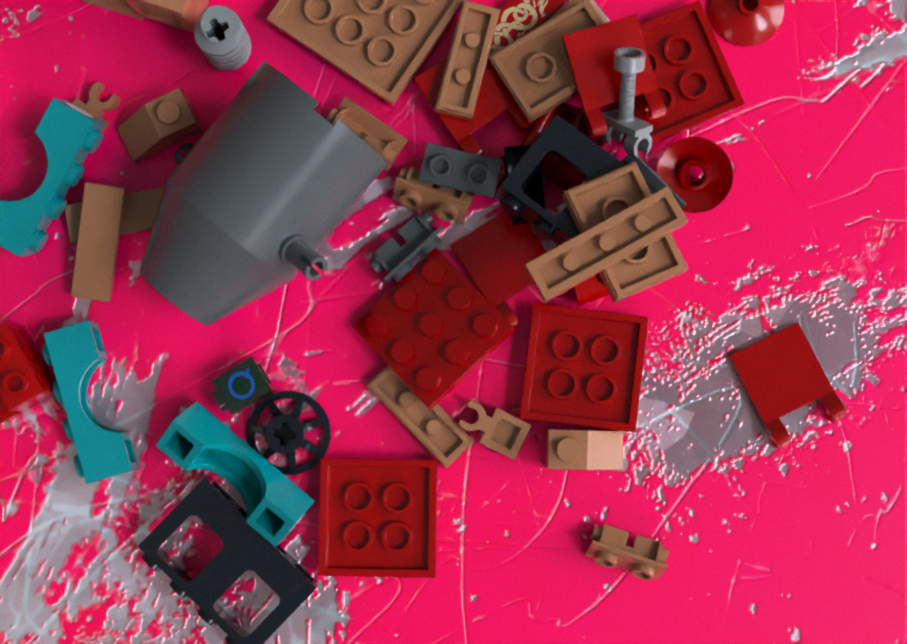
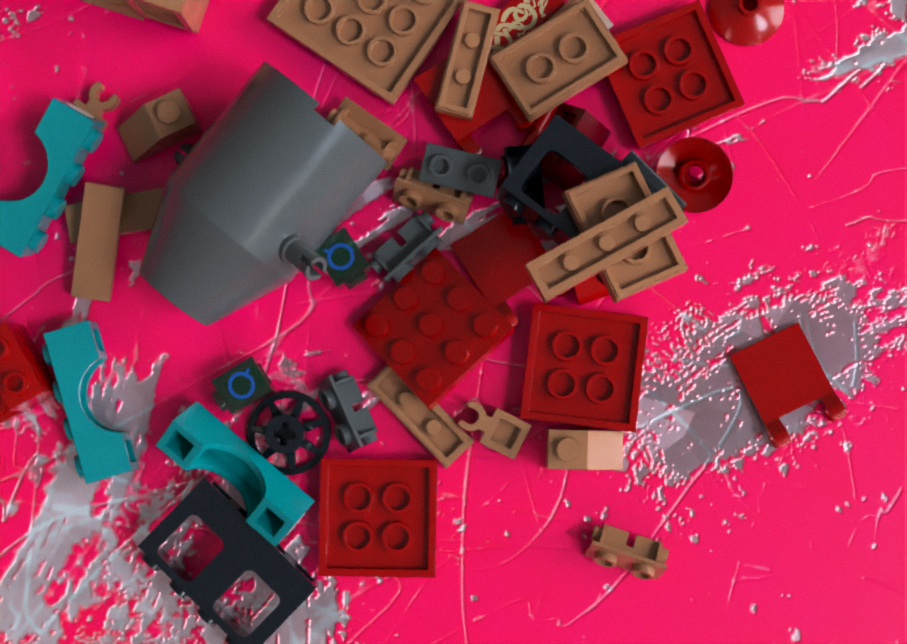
light grey piece [194,5,252,71] -> none
red flag [562,14,666,138] -> none
light grey bar [597,47,653,158] -> none
none -> brick [316,227,372,291]
none -> dark grey hinge [317,369,378,453]

